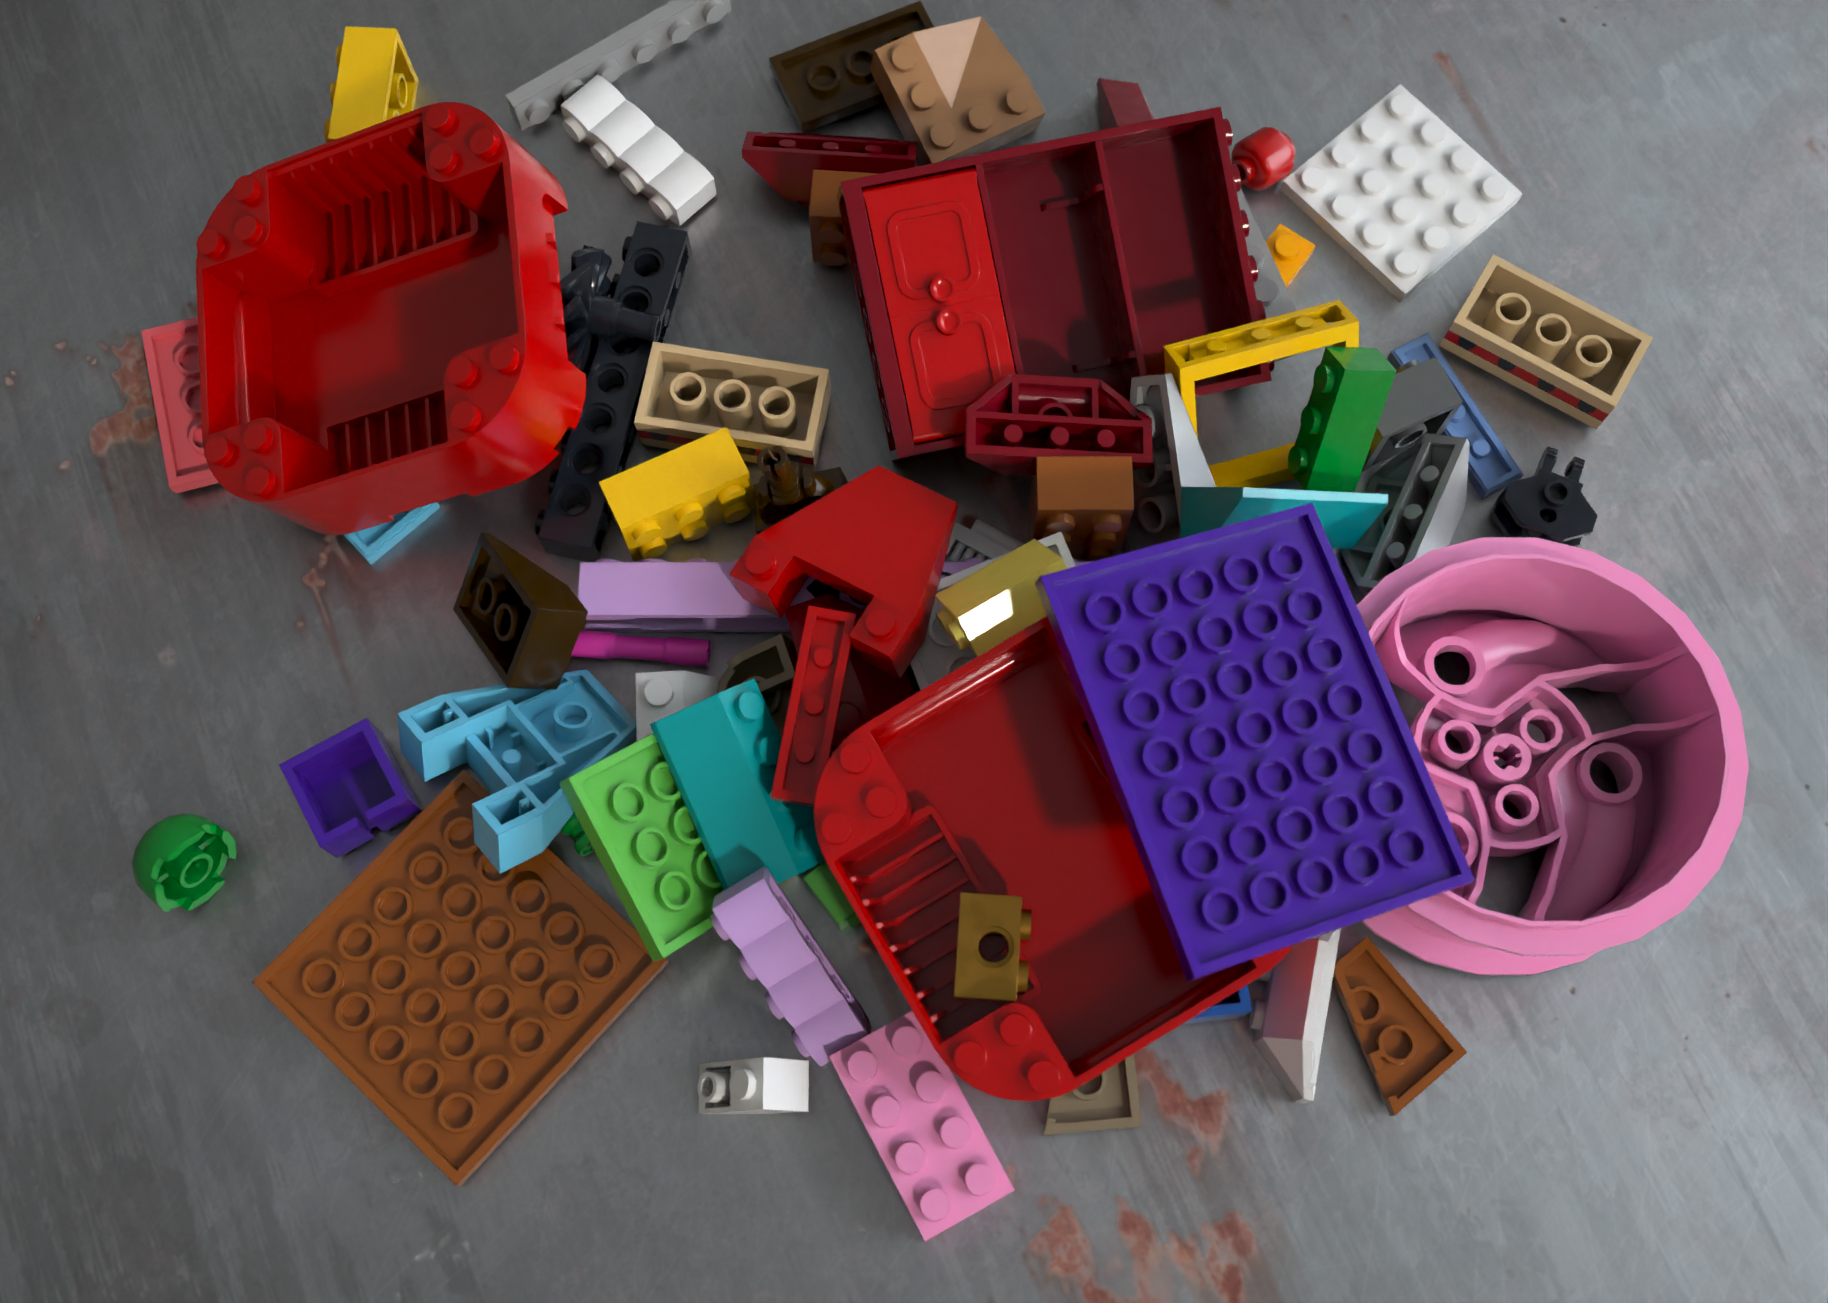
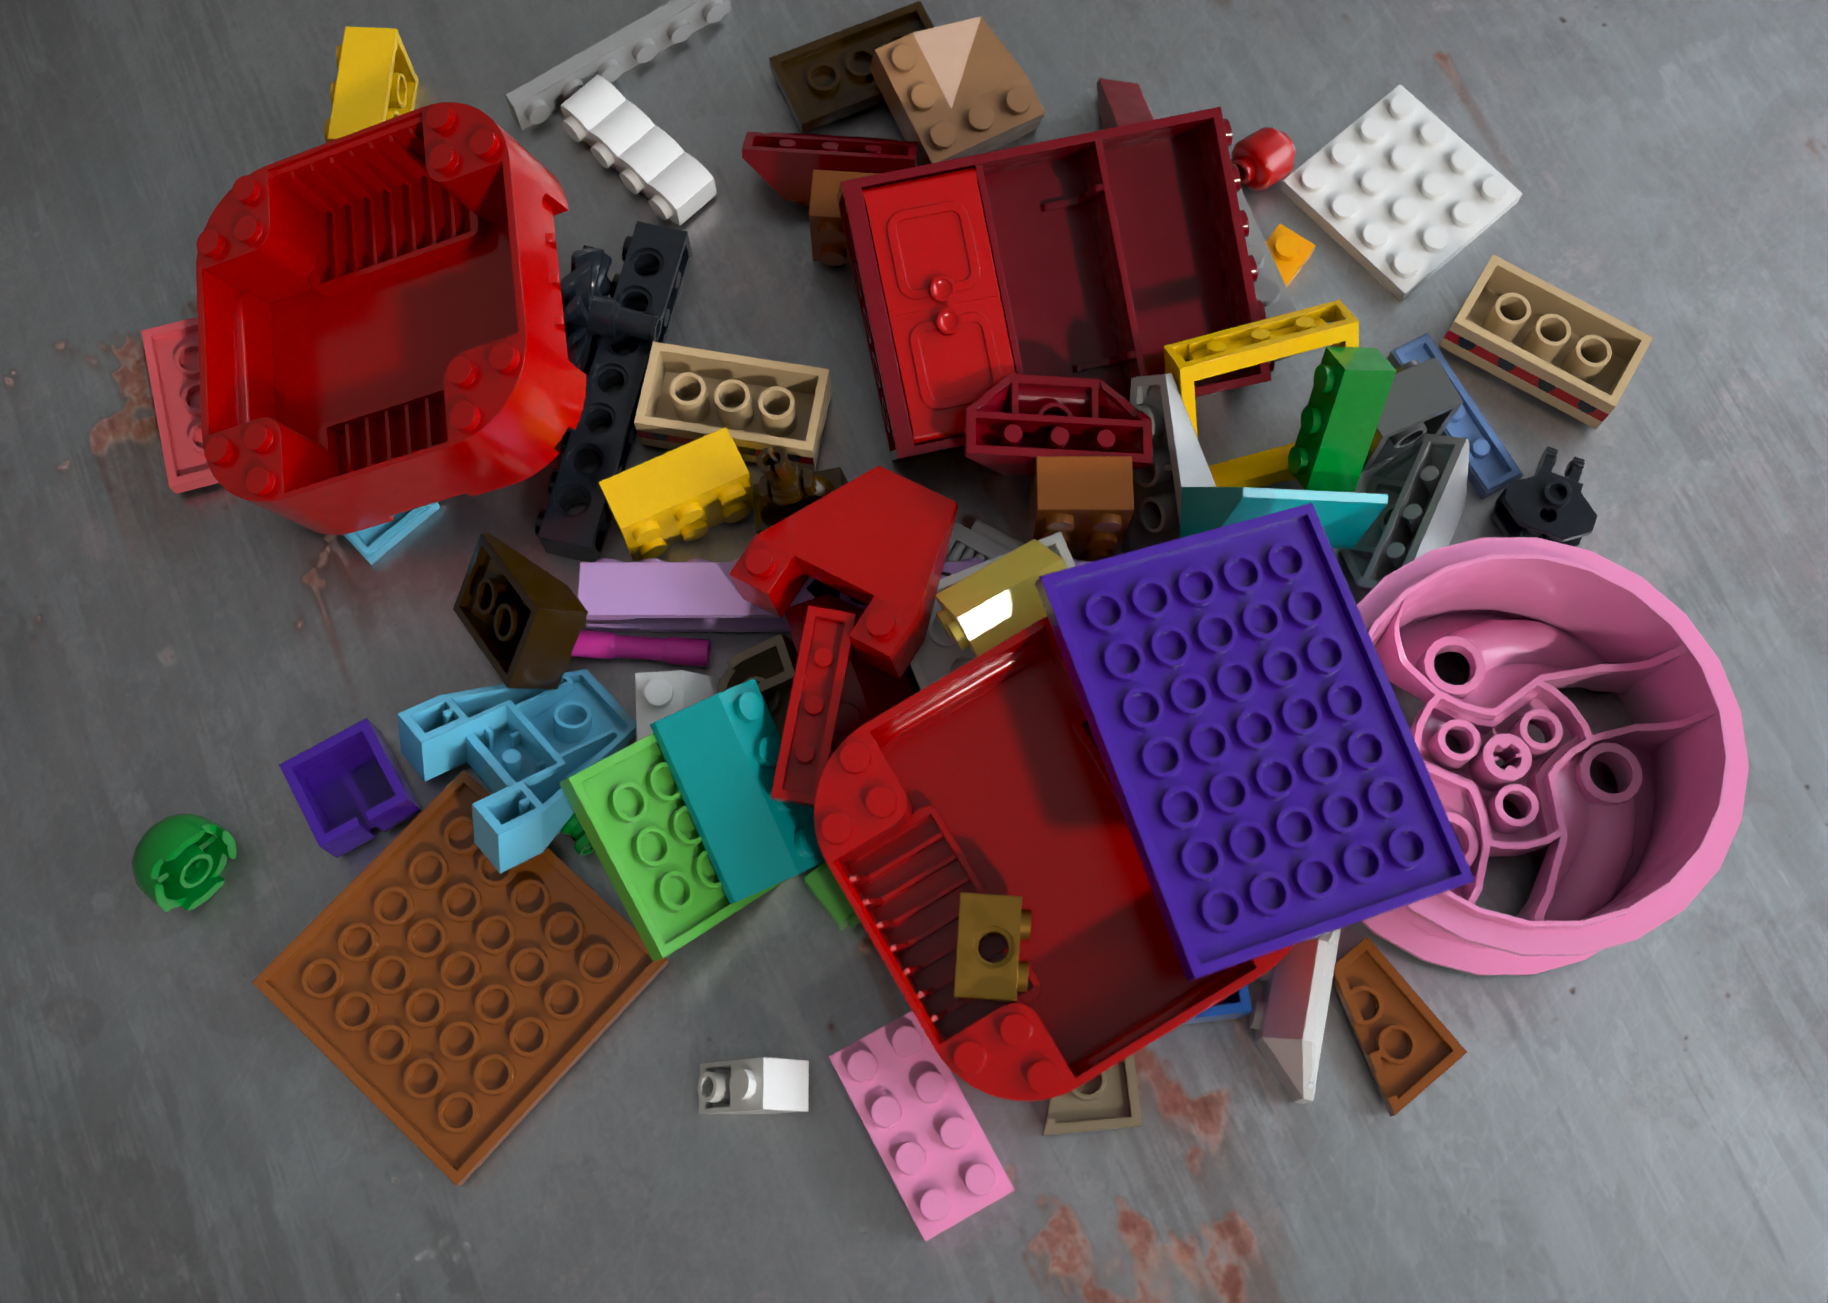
lavender brick [710,866,871,1067] -> none

